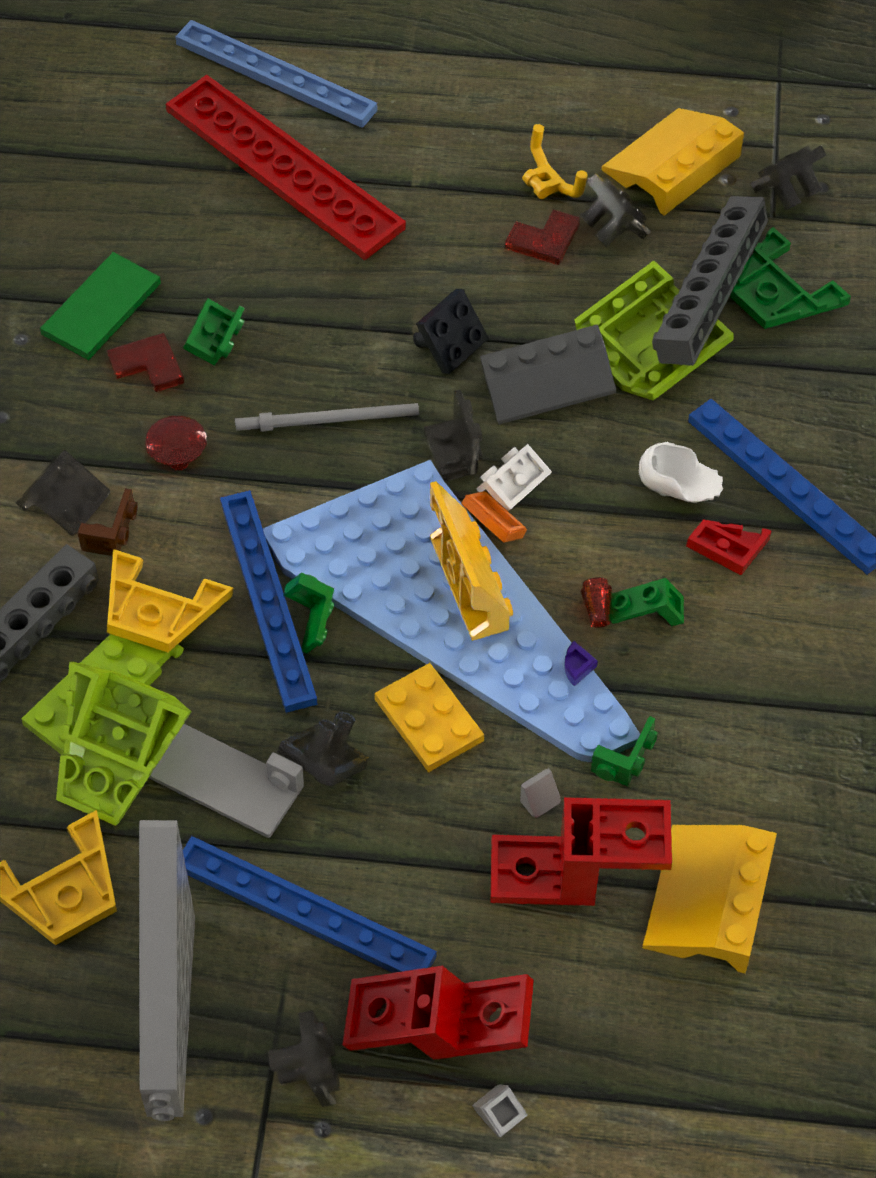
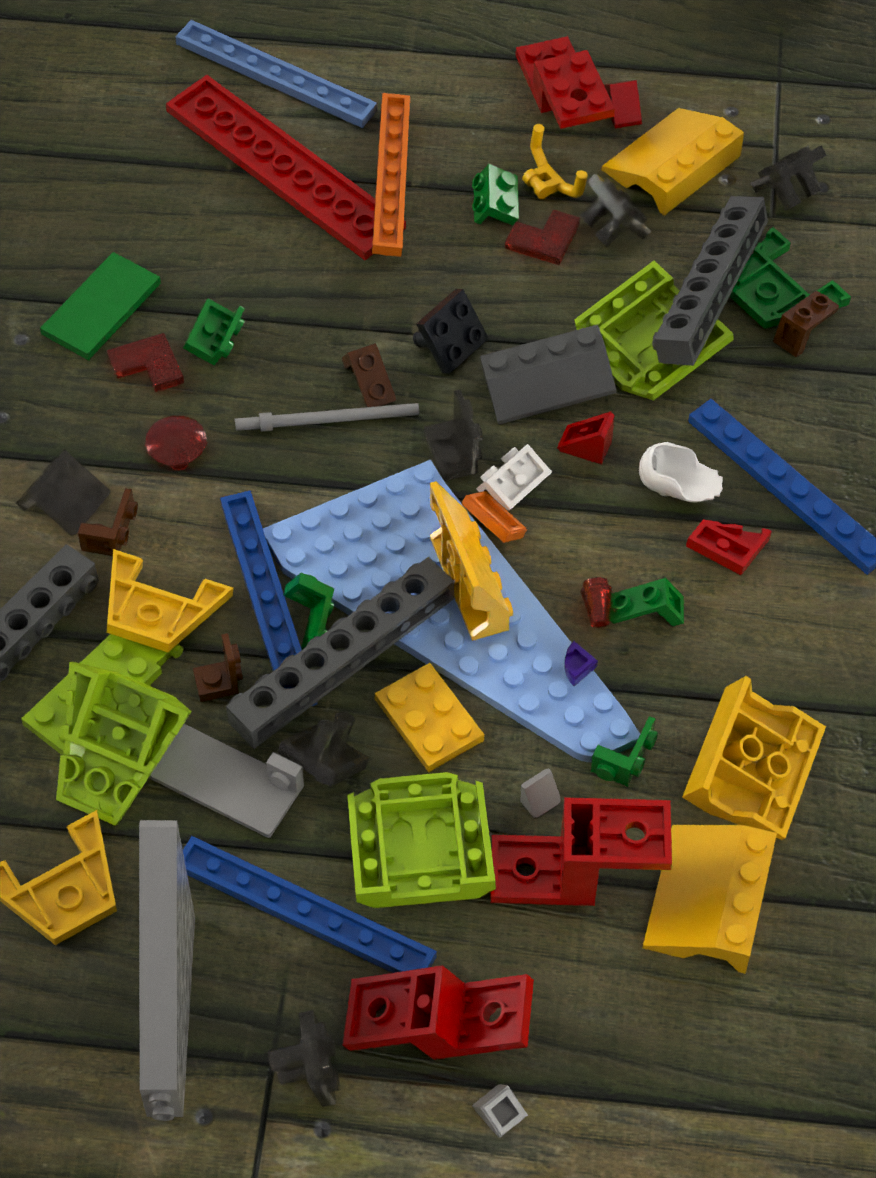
none -> reddish brown bracket [193,633,243,702]
none -> dark grey brick [226,557,454,749]
none -> reddish brown bracket [341,343,396,407]
none -> lime wedge [347,772,496,908]
none -> orange plate [372,93,410,257]
none -> green bracket [472,164,519,225]
none -> red bracket [515,36,615,129]
none -> red slope [557,412,615,465]
none -> red slope [604,80,642,129]
none -> yellow piece [682,676,826,840]
none -> reddish brown bracket [773,291,839,357]

